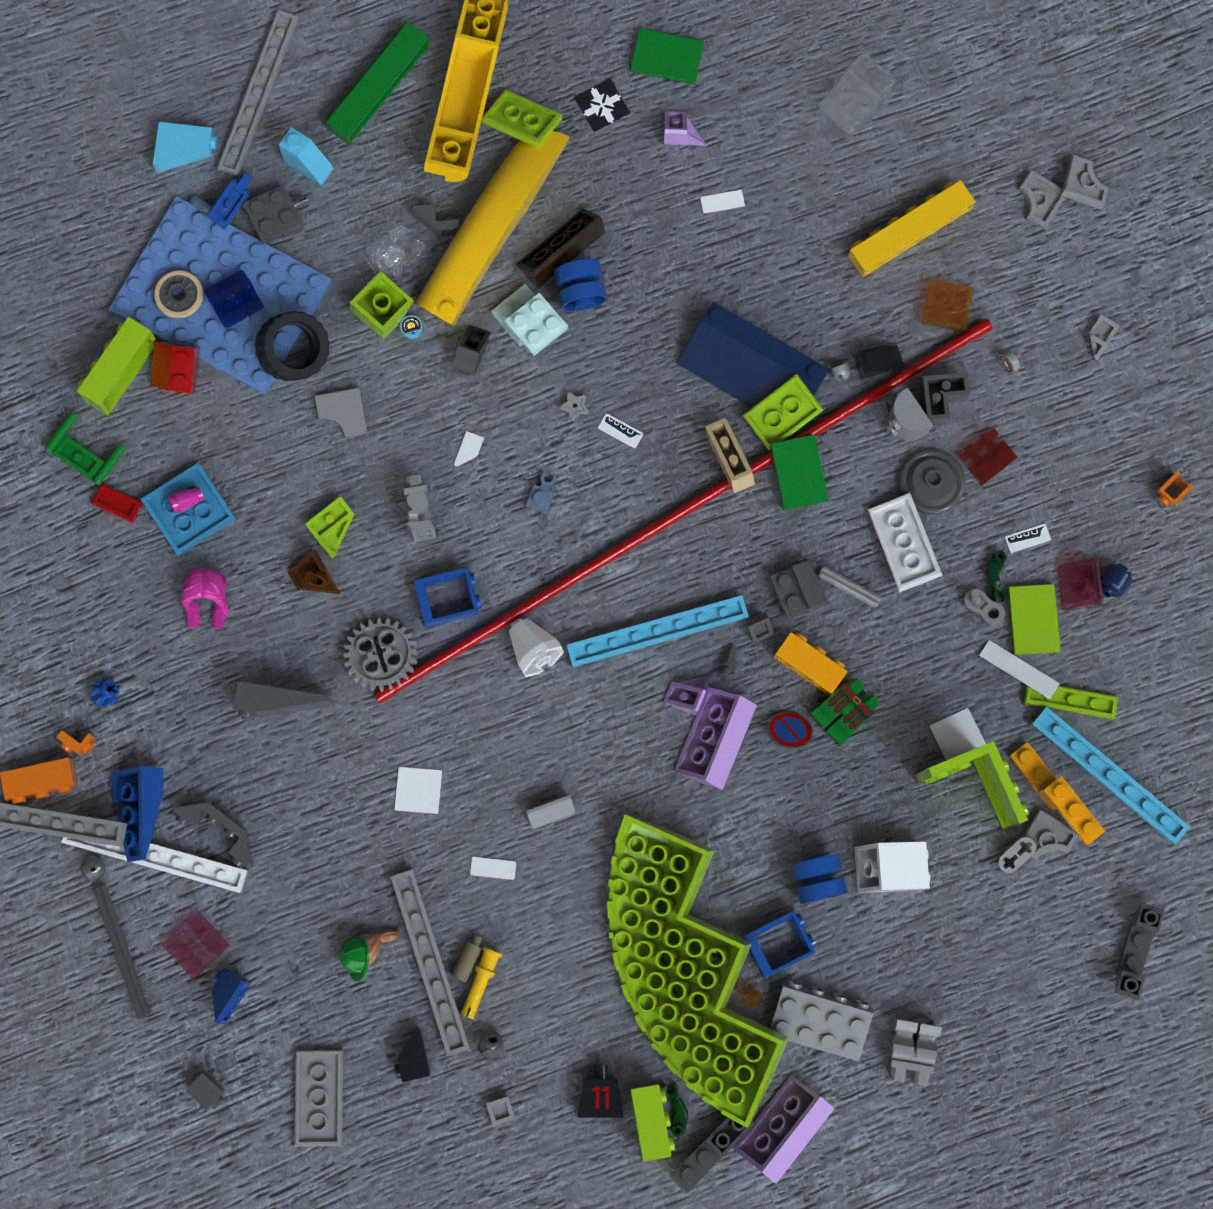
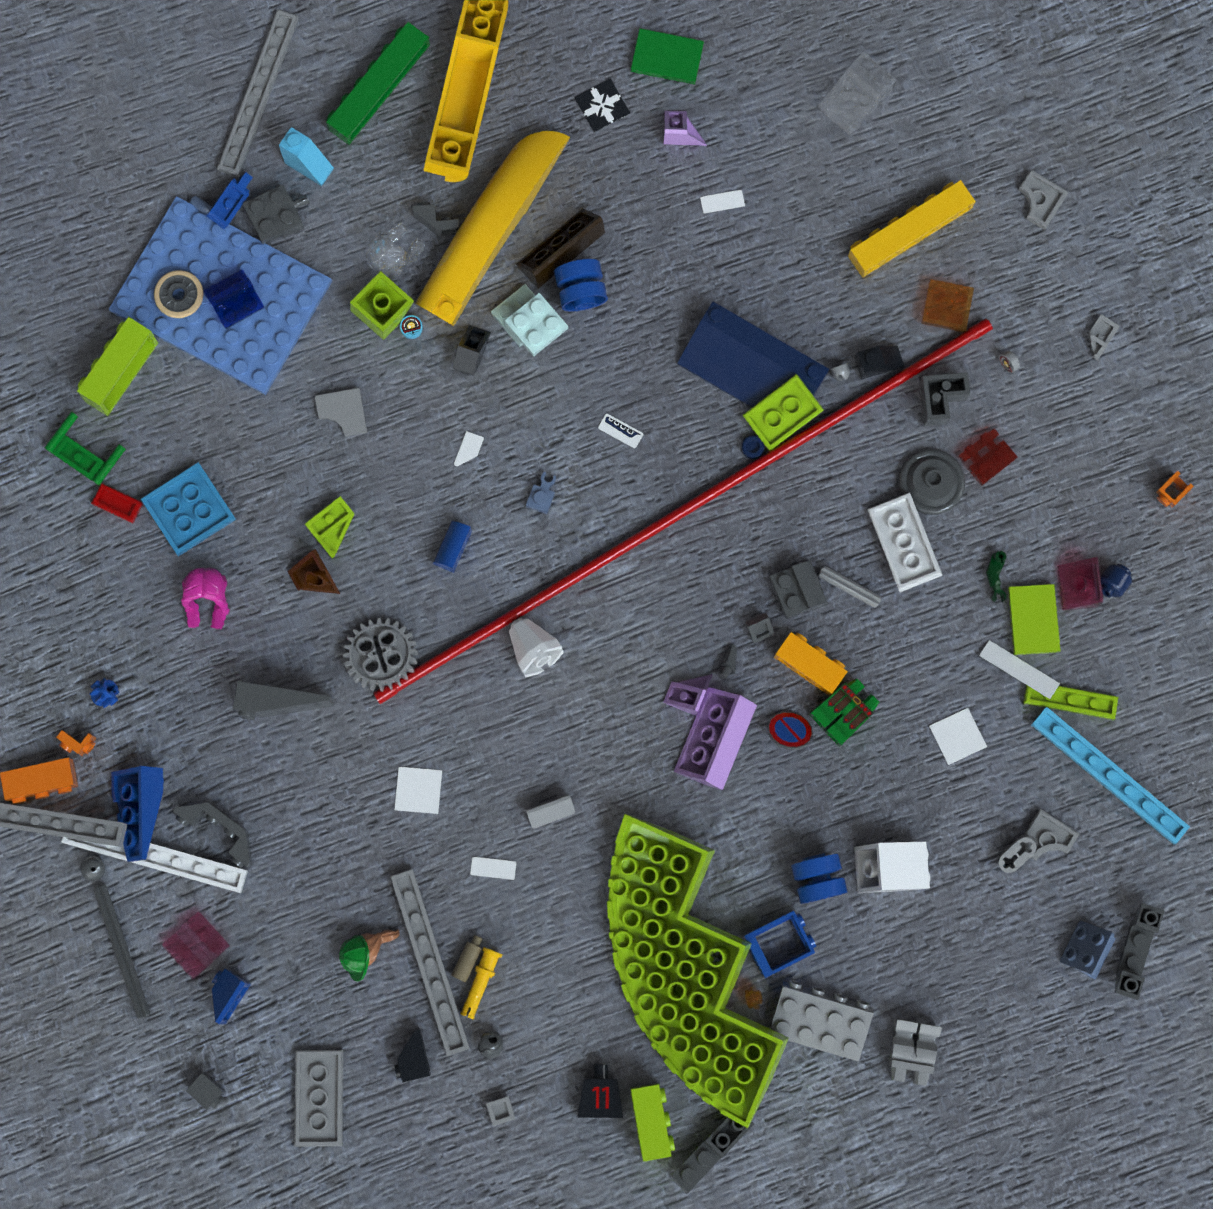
red slope [150,341,200,394] -> none
medium azure slope [153,122,218,172] -> none
dark pink cone [168,487,204,513] -> none
black tyre [254,311,330,381] -> none
light grey hips [403,475,437,542] -> none
blue window [414,567,482,628] -> none
lime tile [482,89,562,148] -> none
light grey plate [560,392,589,421] -> none
medium azure plate [566,595,749,668] -> none
dark green arm [664,1083,689,1137] -> none
tan brick [705,418,755,493] -> none
lavender slope [734,1074,834,1184] -> none
green tile [770,435,829,511] -> none
light grey brick [886,387,933,441] -> none
lime bracket [915,741,1029,829] -> none
light grey piece [964,588,1005,626] -> none
white sticker [1005,524,1051,553] -> none
light orange bracket [1008,742,1106,846] -> none
light grey tile [1061,154,1108,210] -> none
none -> blue brick [433,521,472,573]
none -> dark blue tile [741,436,764,459]
none -> sand blue bracket [1060,921,1116,980]

